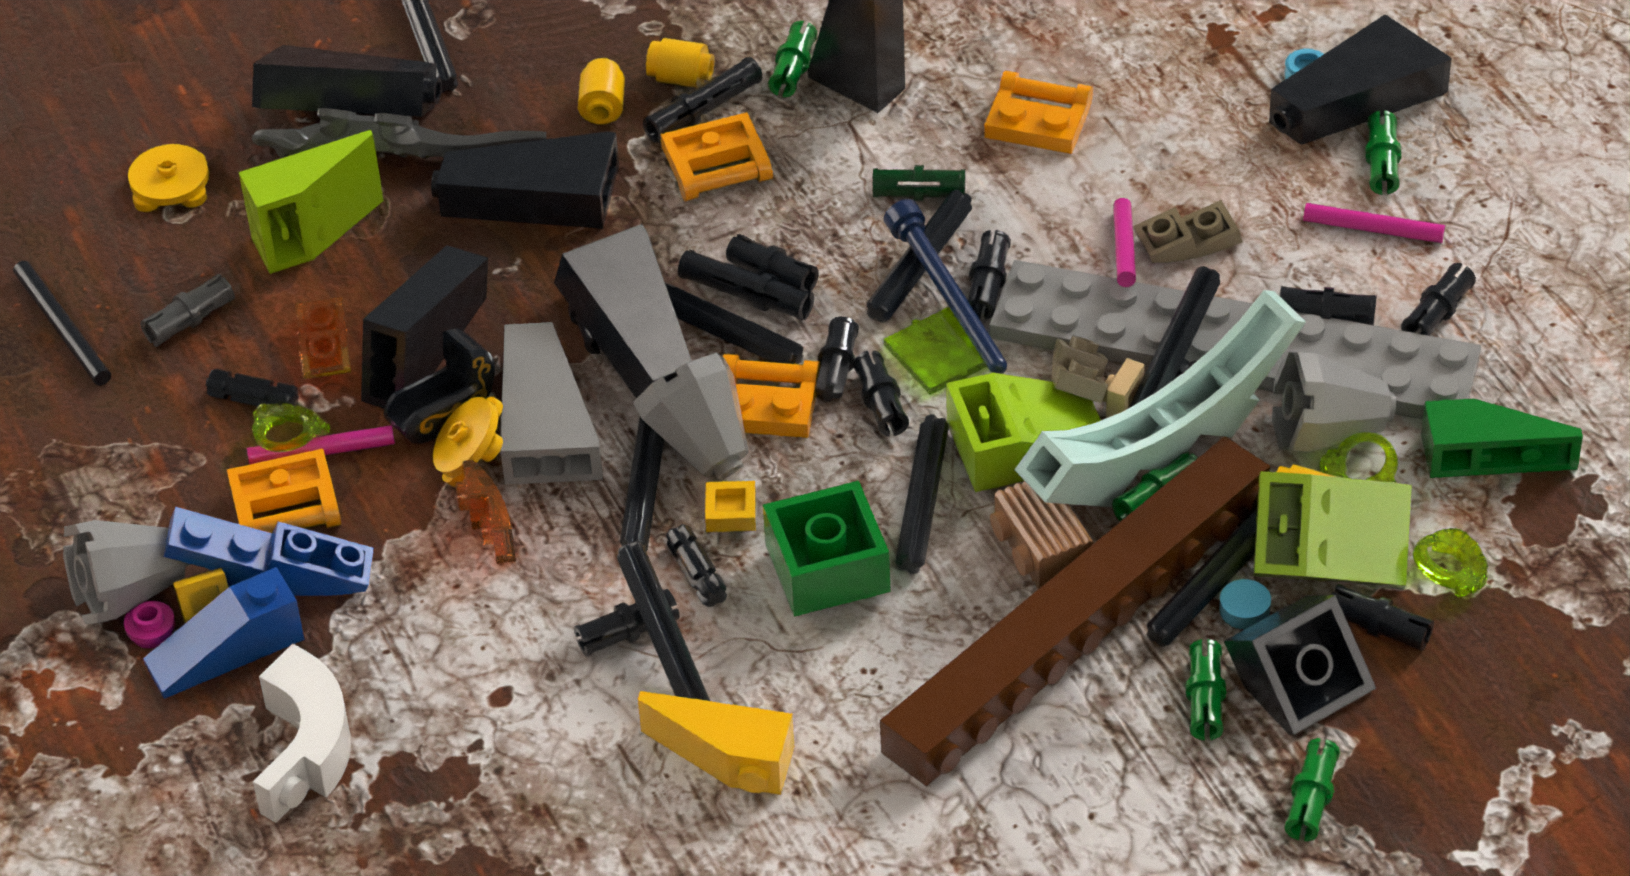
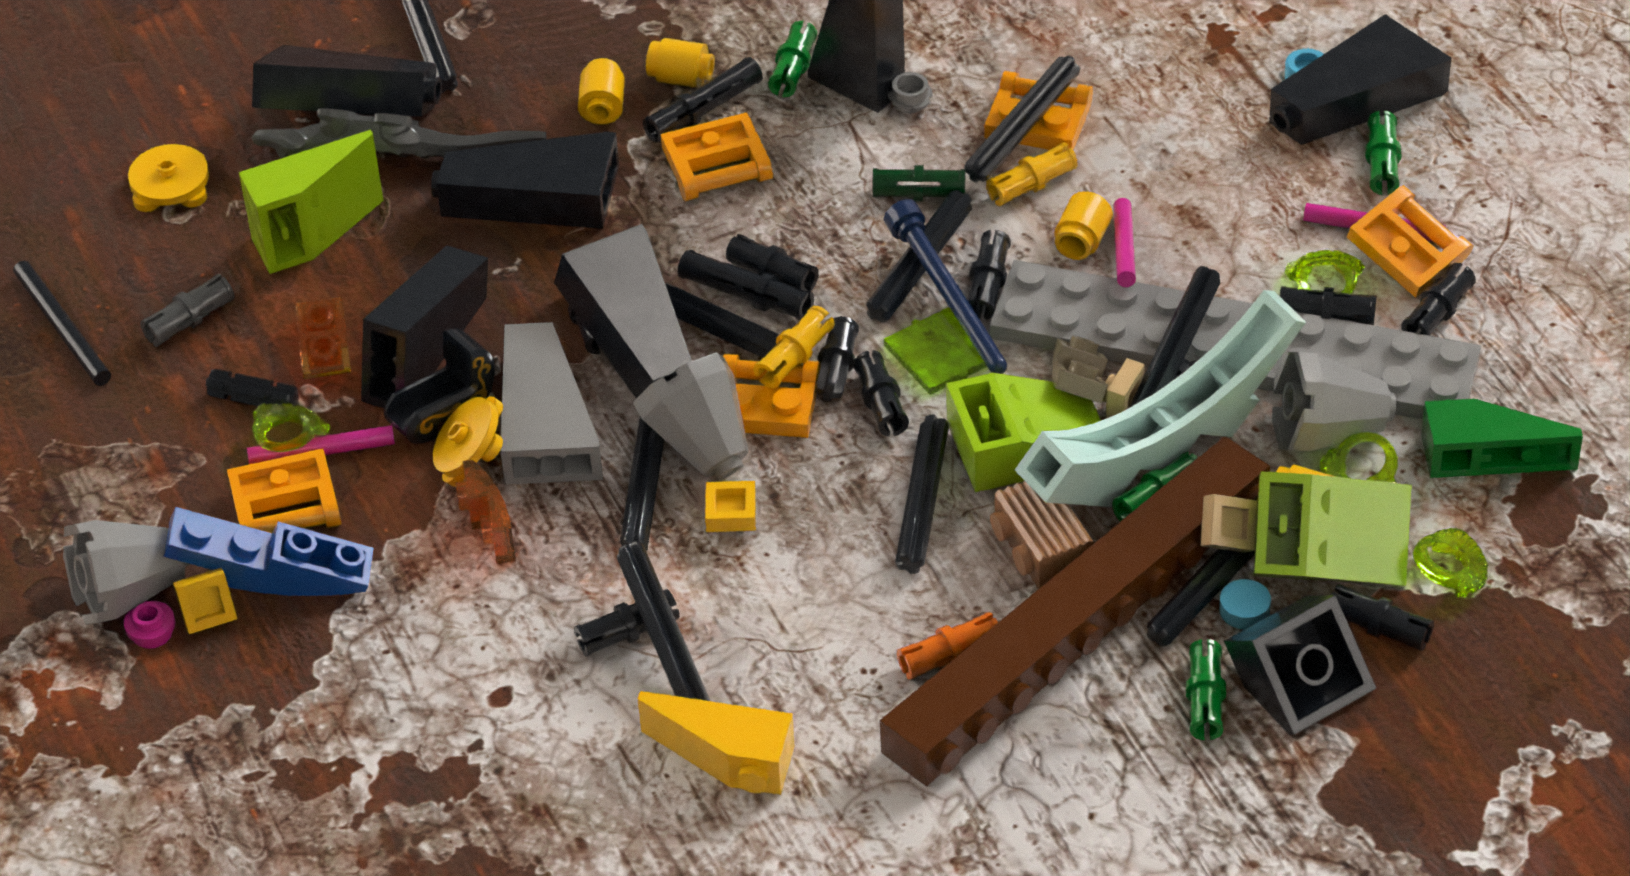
blue slope [143,567,305,699] -> none
white arch [253,644,351,823] -> none
black axle [666,524,727,607] -> none
green brick [763,480,891,617] -> none
dark tan slope [1133,200,1243,263] -> none
green pin [1284,738,1340,842] -> none
none -> yellow pin [753,306,835,388]
none -> light grey plate [888,72,933,113]
none -> orange pin [896,612,998,680]
none -> black axle [964,55,1080,183]
none -> yellow pin [986,142,1078,207]
none -> yellow brick [1054,191,1113,260]
none -> tan plate [1201,494,1258,553]
none -> clear neon green piece [1285,250,1365,294]
none -> light orange plate [1347,185,1474,298]

